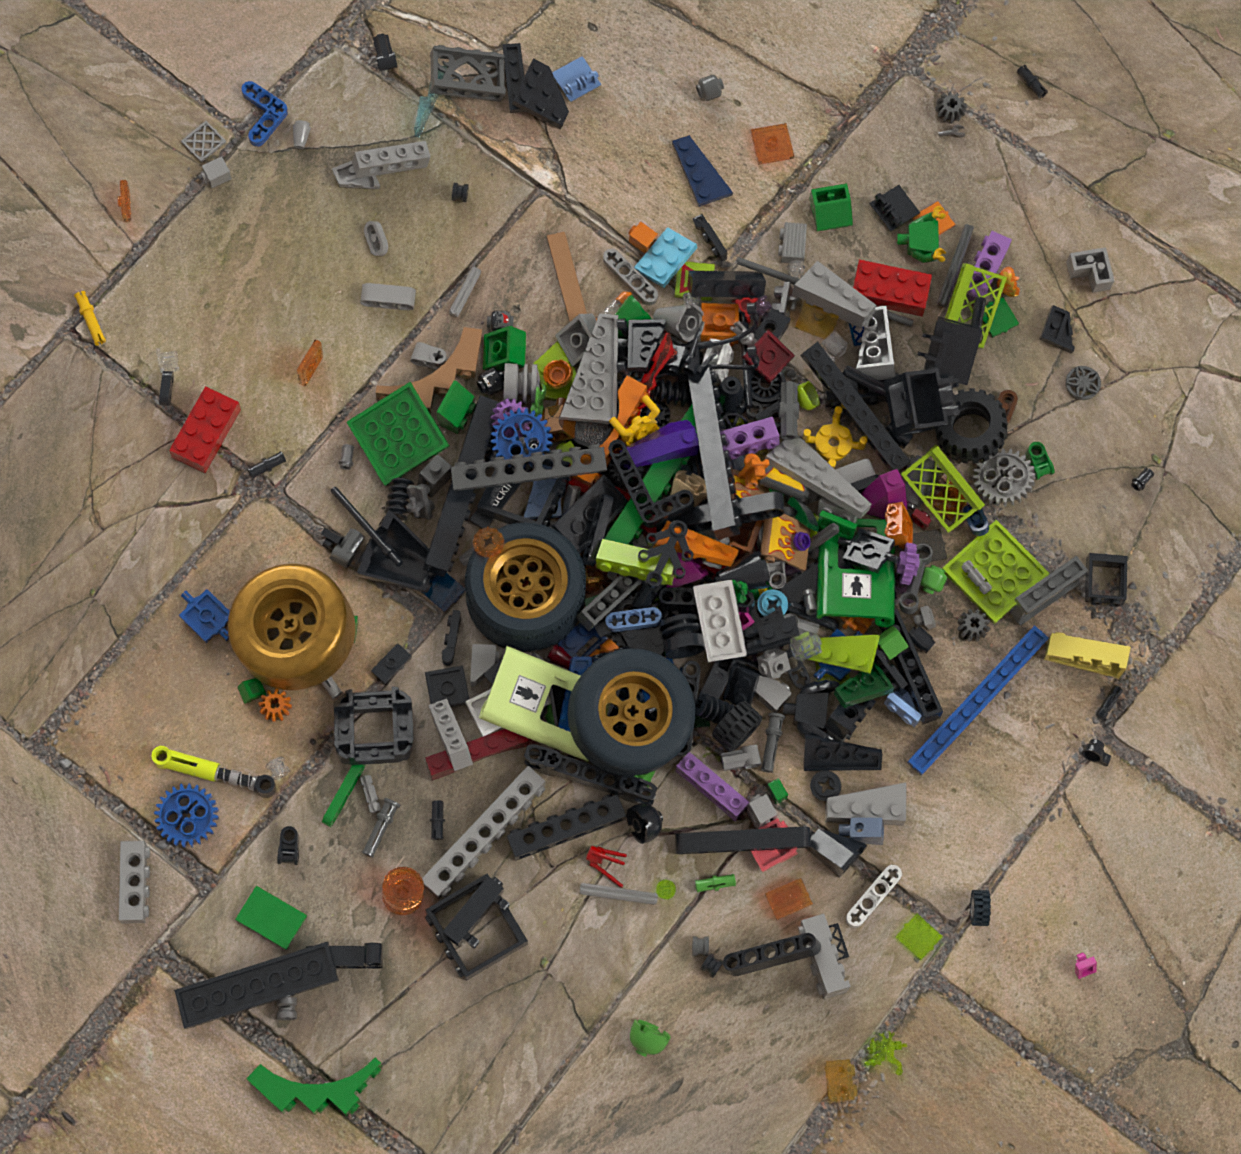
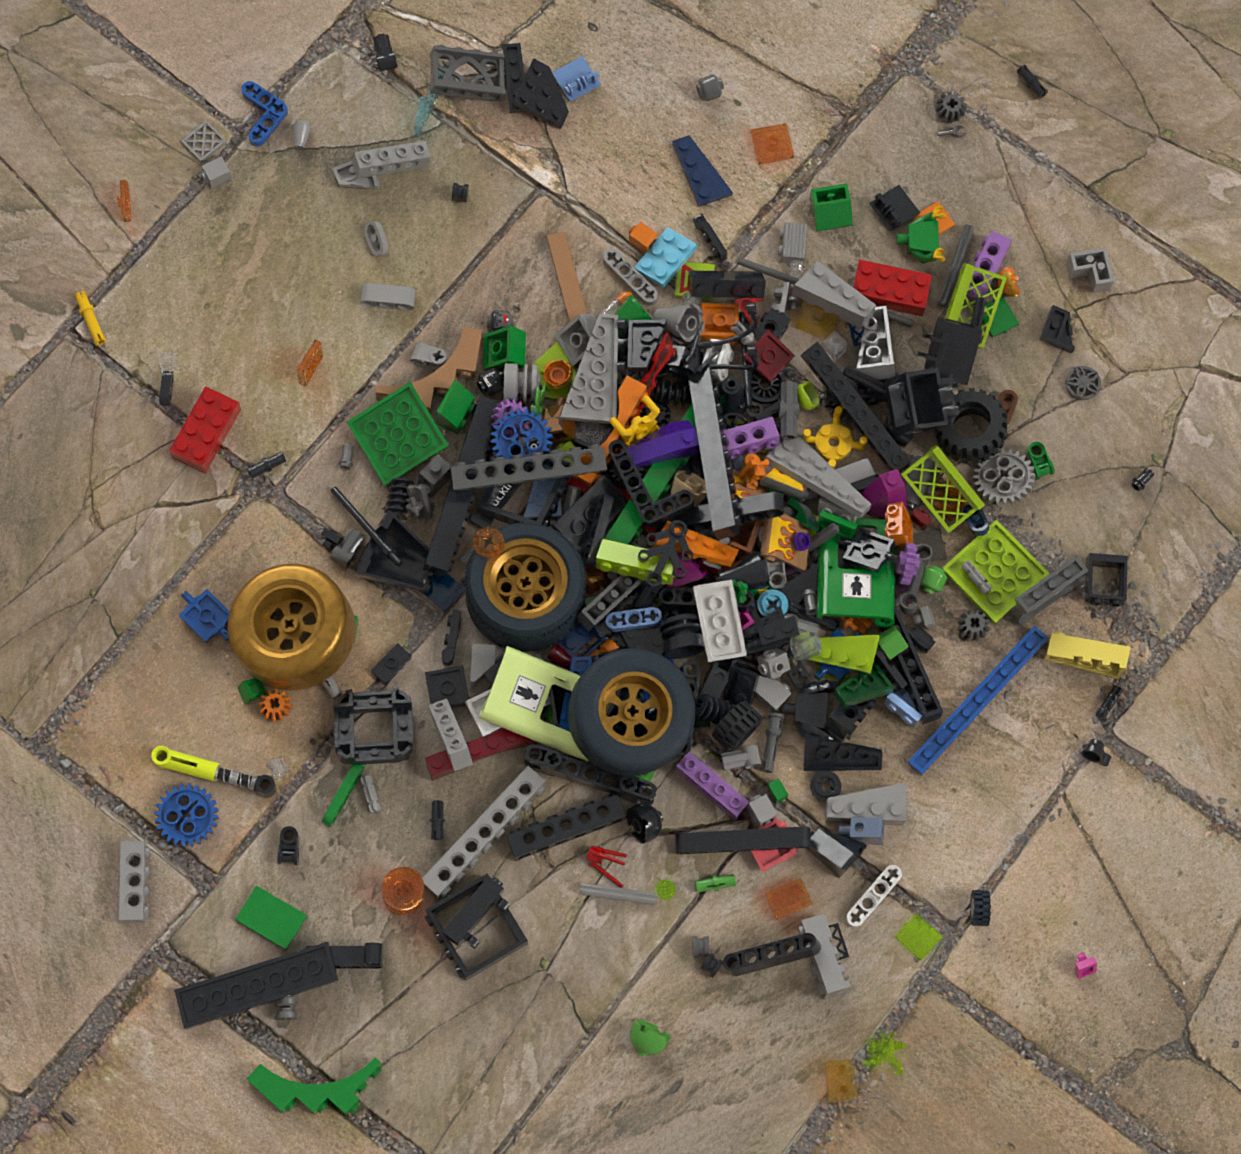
dark grey pin [362,798,401,858] -> none
light grey axle [449,267,481,317] -> none
plate [750,295,772,320] -> none

